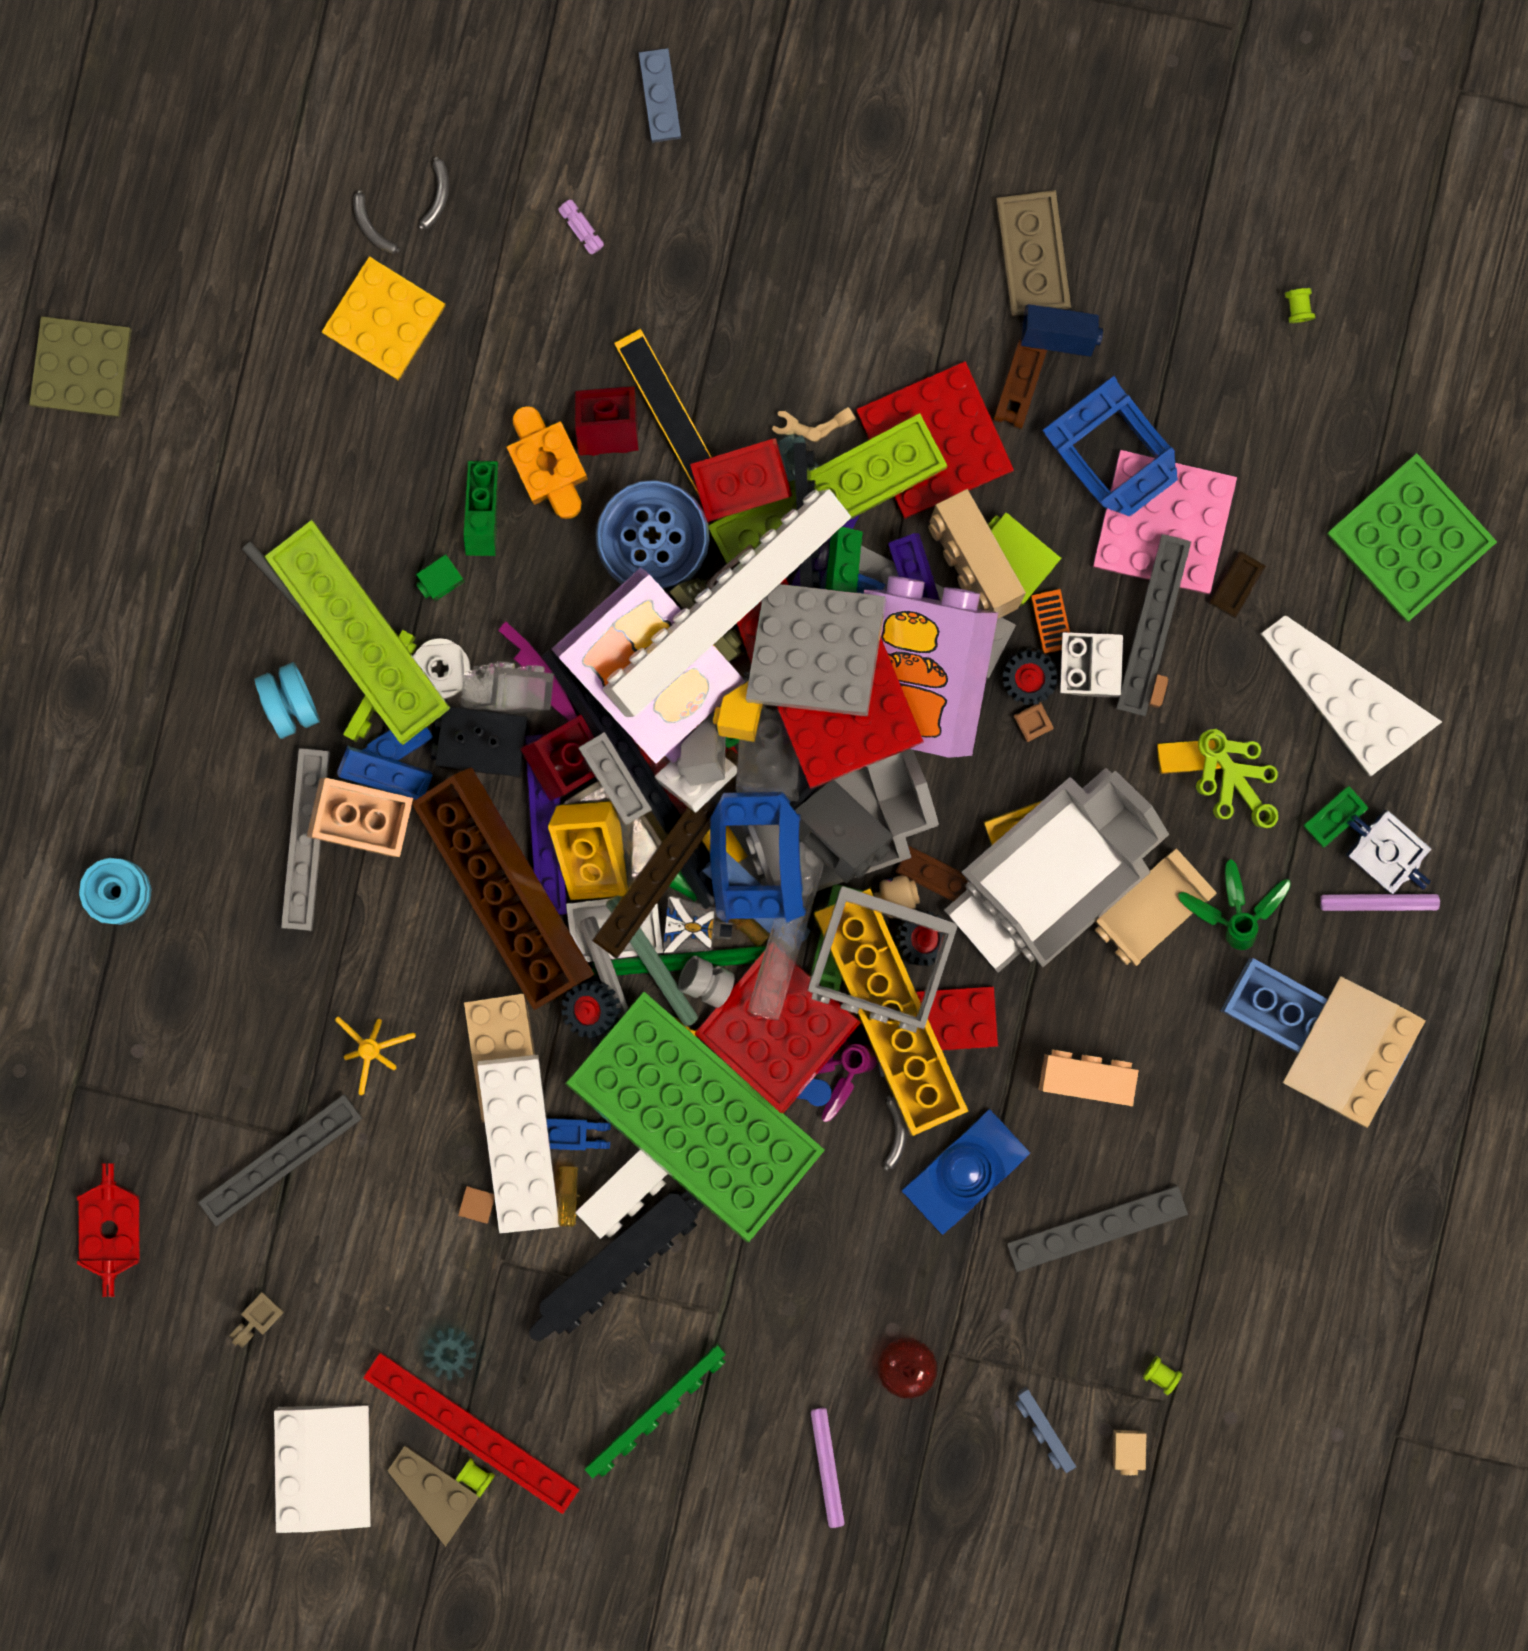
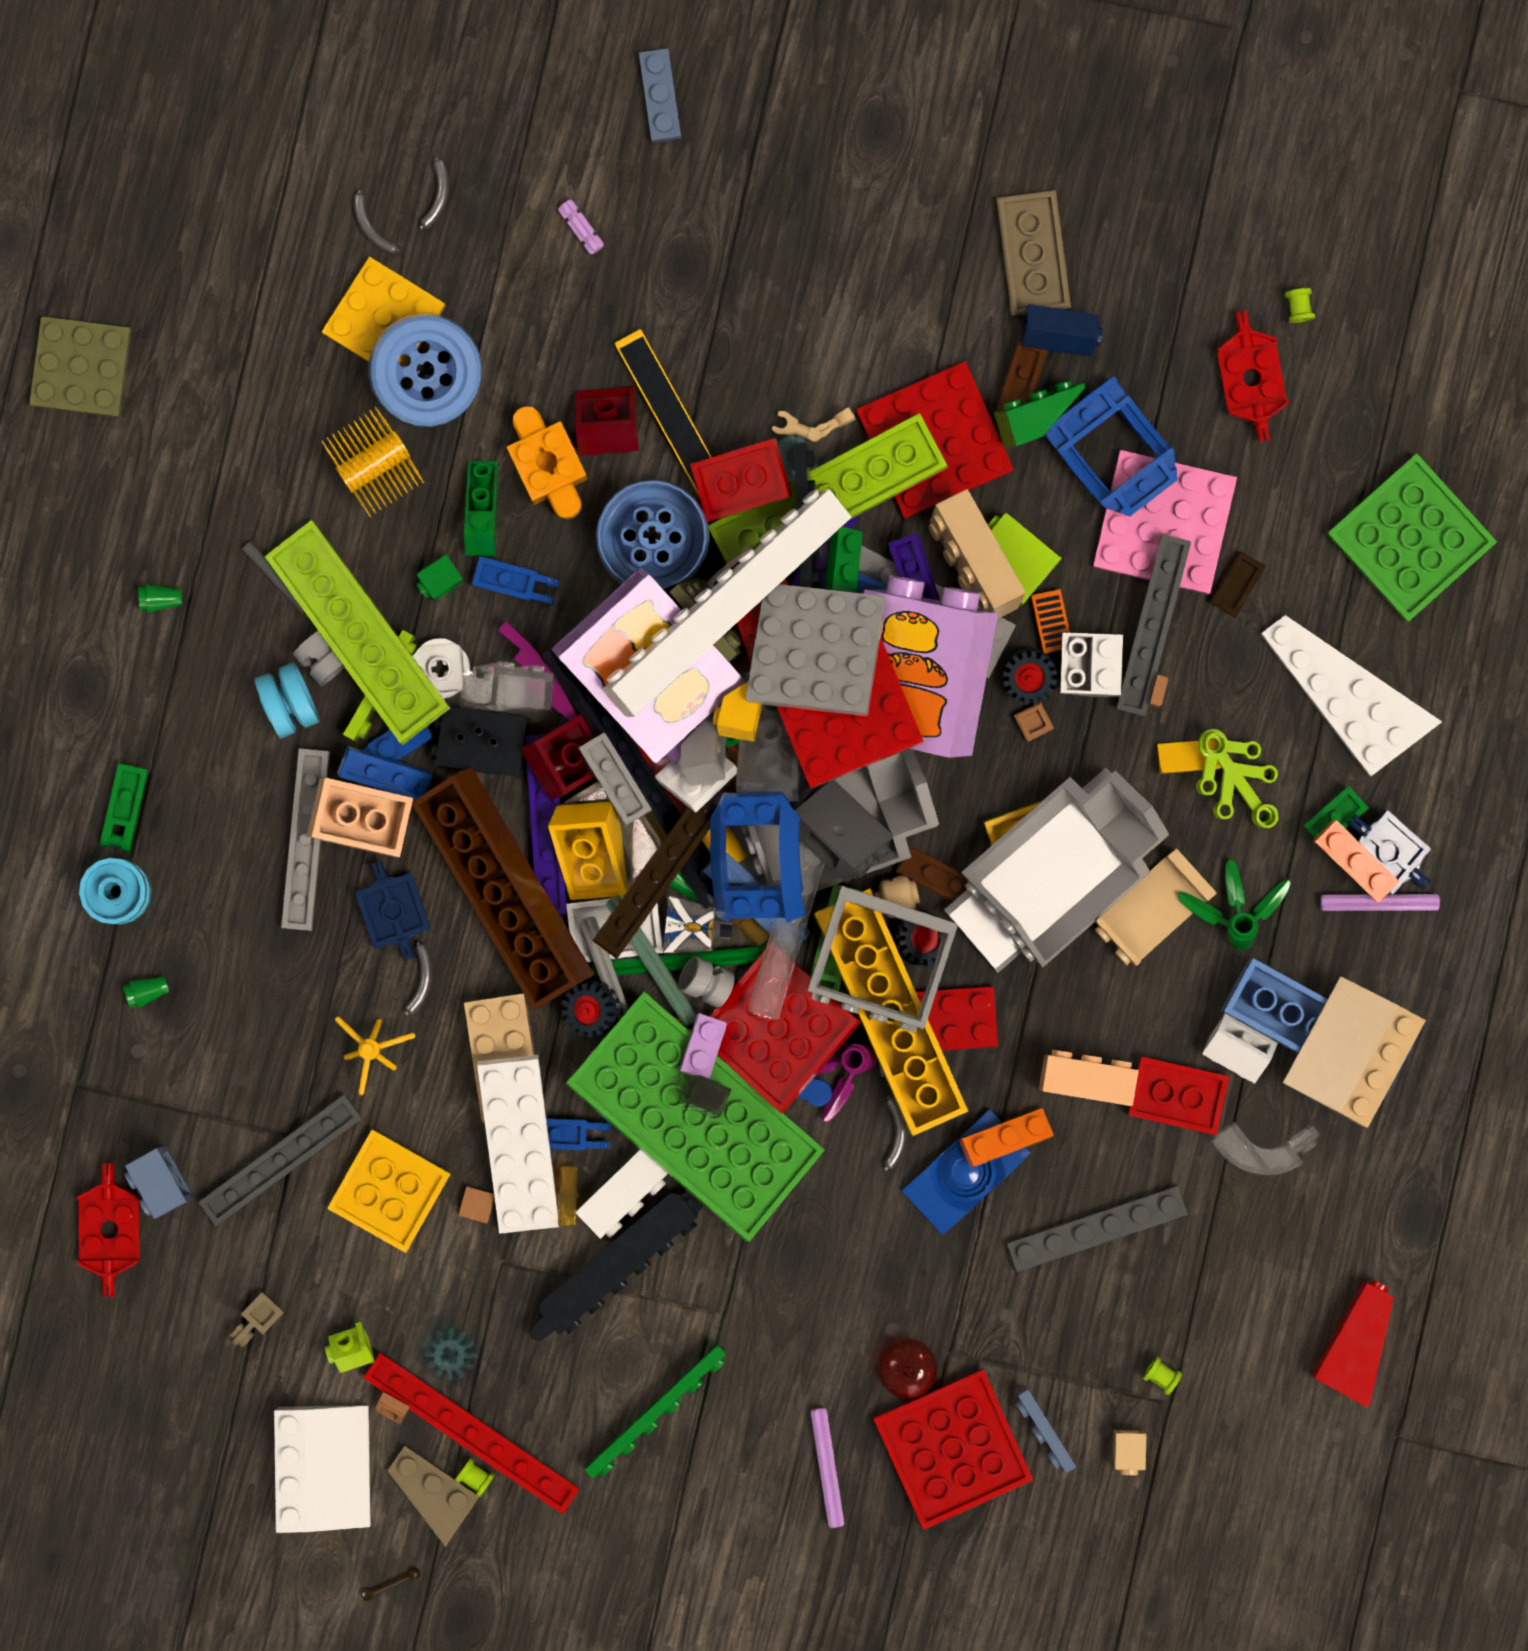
none -> green plate [100,763,149,852]
none -> green cone [122,976,169,1009]
none -> sand blue brick [125,1146,194,1219]
none -> green cone [138,583,182,613]
none -> light grey wheel [293,631,345,686]
none -> yellow piece [322,407,424,517]
none -> lime brick [325,1322,375,1373]
none -> yellow plate [327,1129,451,1253]
none -> dark blue plate [354,861,432,961]
none -> dark brown hinge [361,1568,420,1601]
none -> medium blue wheel [368,313,482,427]
none -> medium nougat tile [374,1392,410,1424]
none -> flat silver piece [404,941,432,1015]
none -> blue hinge [472,556,560,605]
none -> lavender plate [679,1013,727,1081]
none -> clear smoke brick [681,1074,732,1119]
none -> red plate [873,1368,1033,1530]
none -> orange plate [959,1108,1054,1169]
none -> green slope [994,380,1085,446]
none -> red plate [1127,1056,1230,1136]
none -> white brick [1202,1013,1278,1084]
none -> clear arch [1209,1122,1320,1175]
none -> red plate [1217,311,1289,443]
none -> red slope [1311,1279,1394,1408]
none -> plate [1313,819,1400,903]

